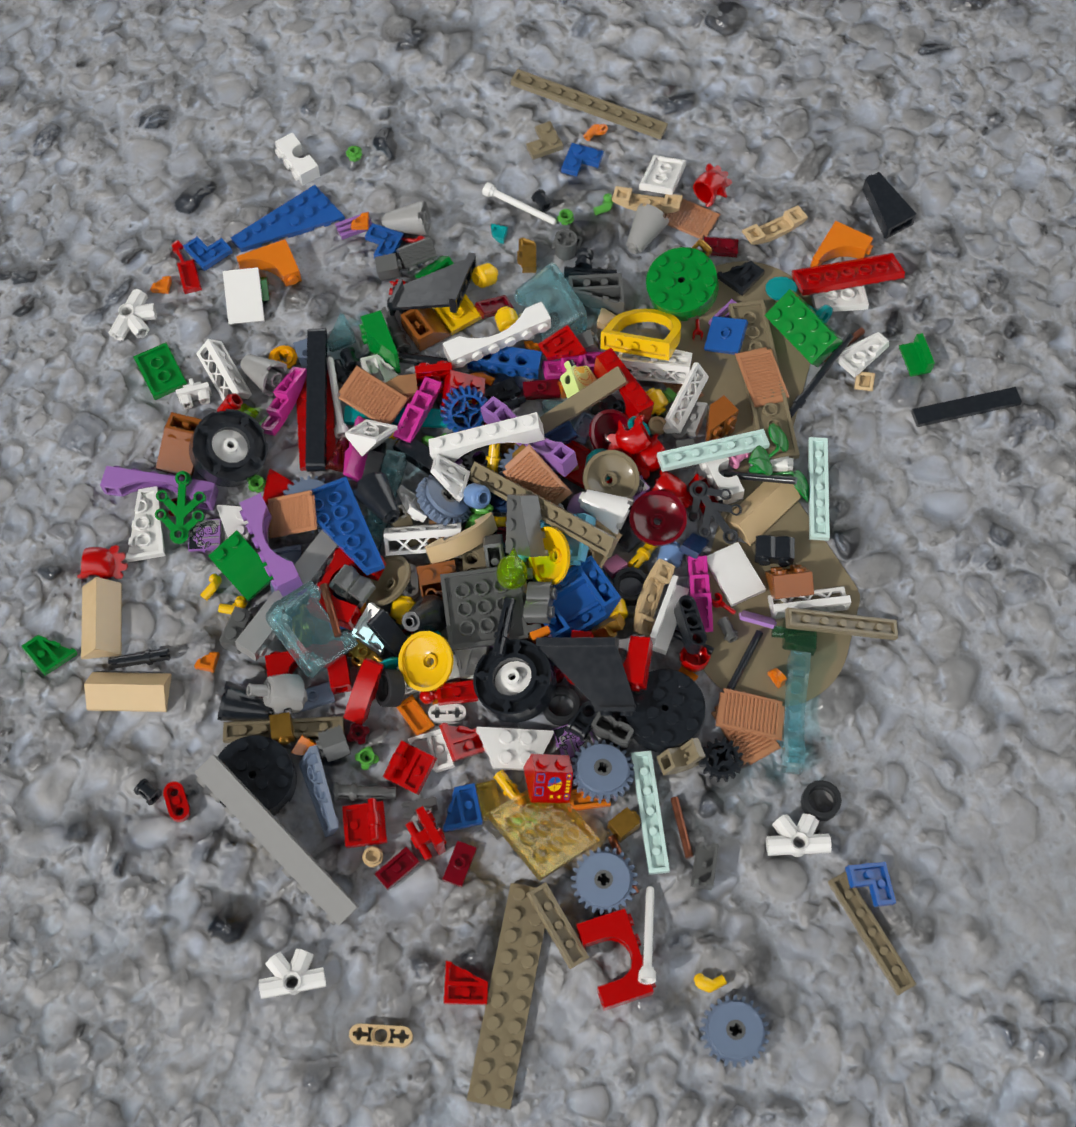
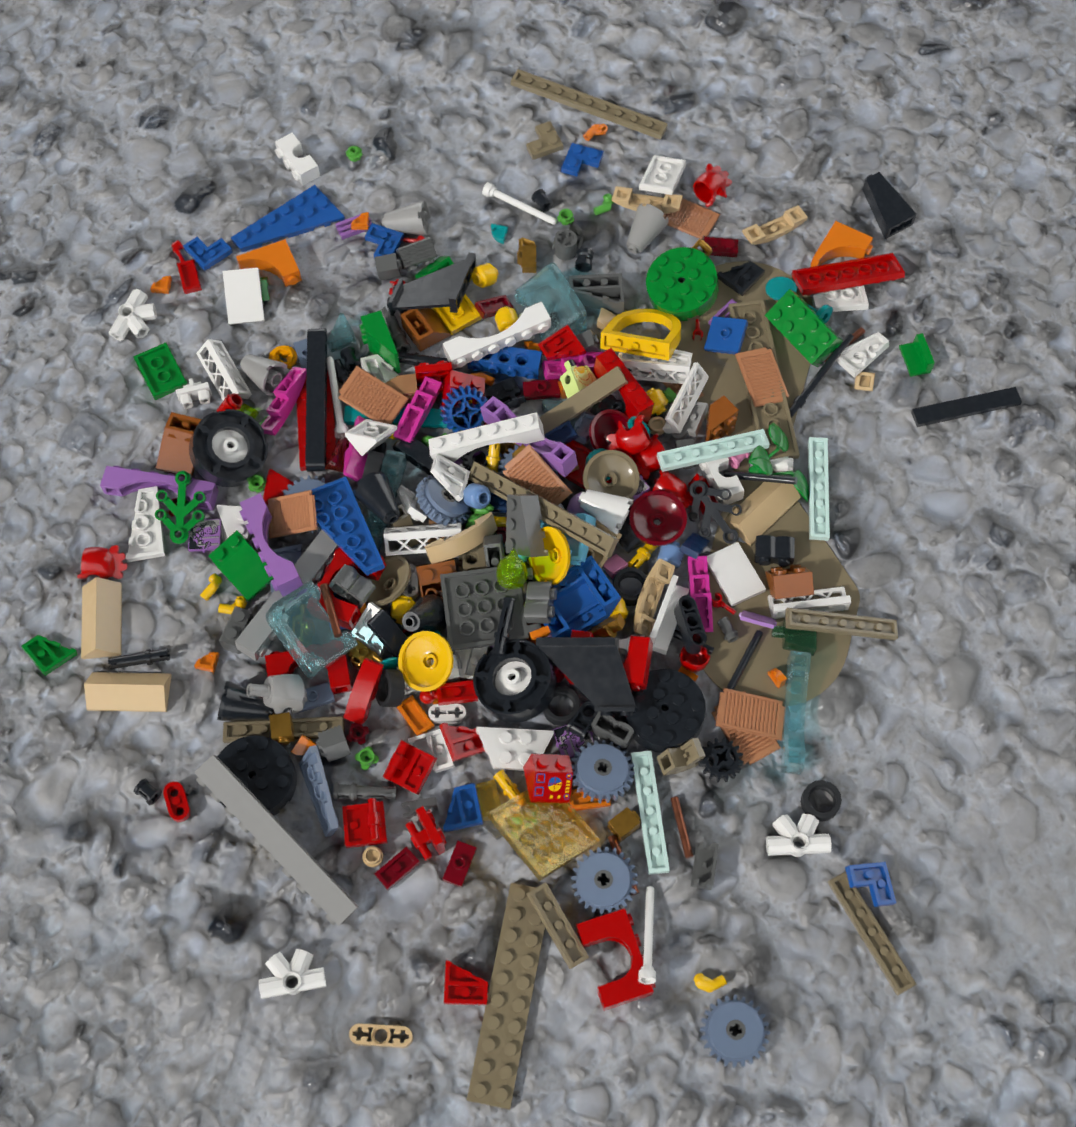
black pin [564,266,617,278] -> none

